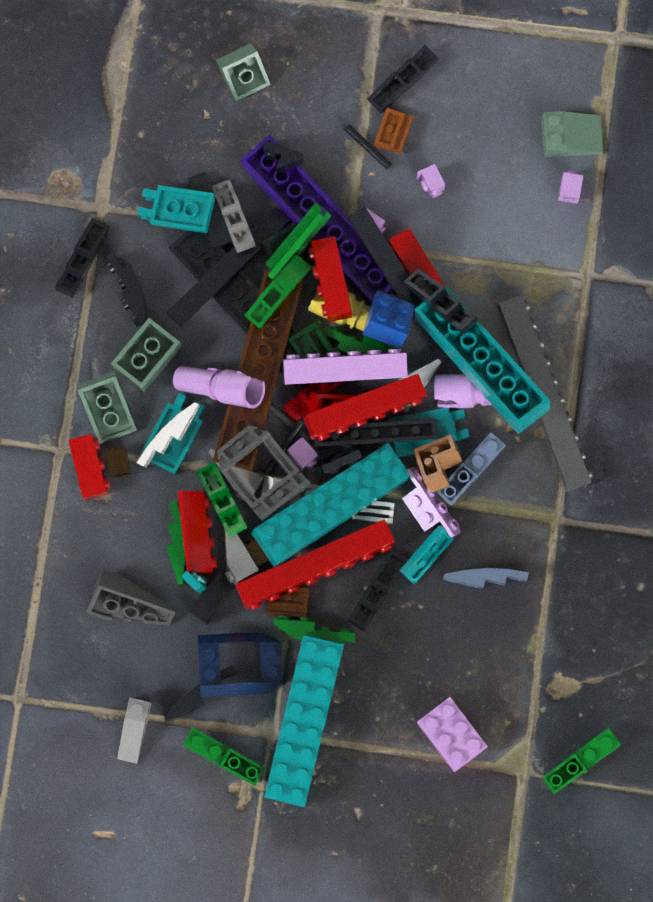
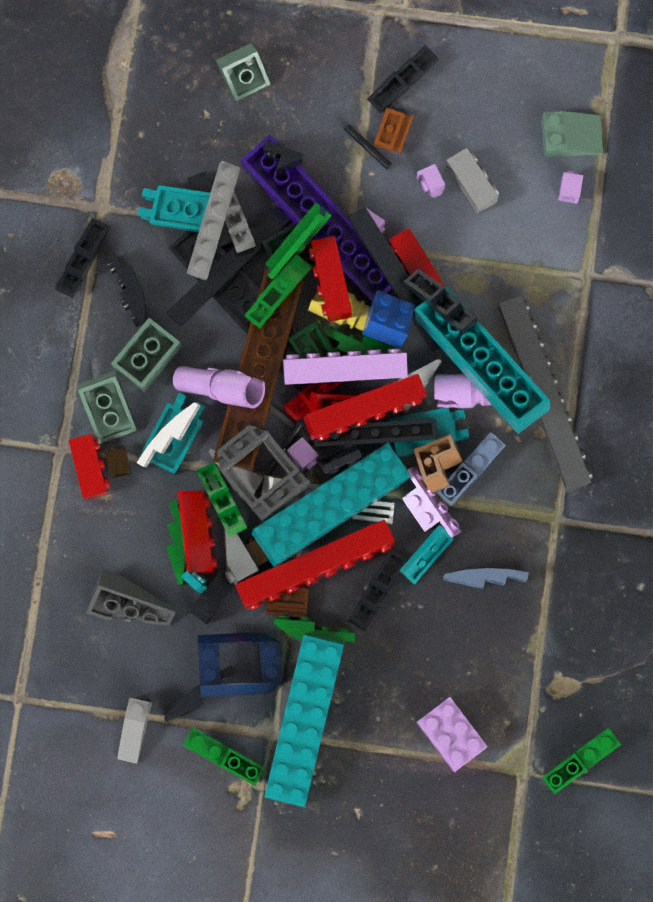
none -> light grey plate [186,161,240,280]
none -> light grey brick [446,148,499,214]

